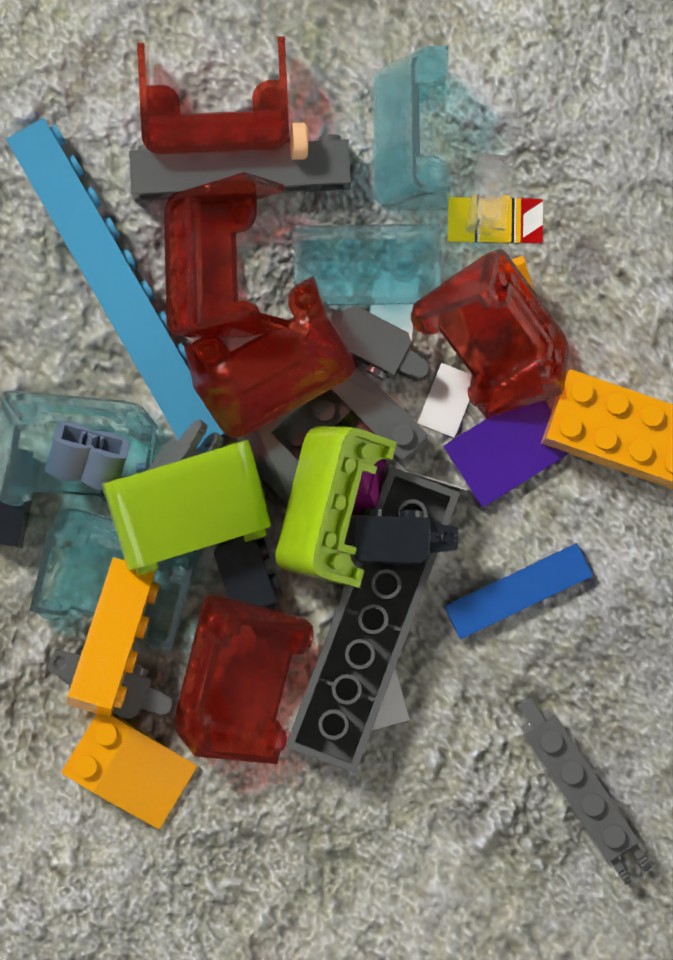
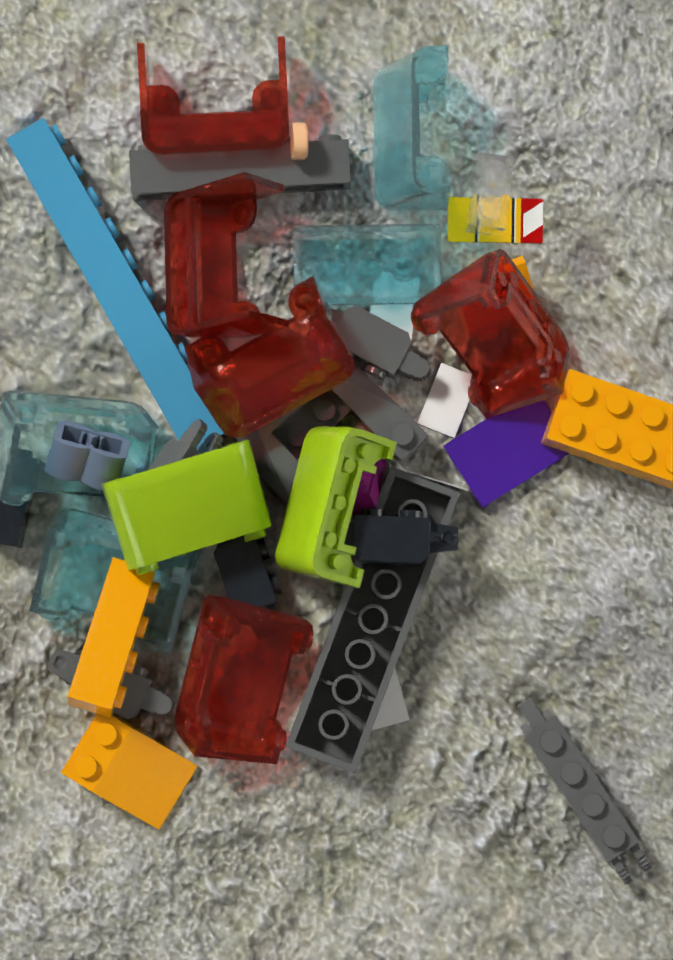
blue tile [444,543,593,639] -> none

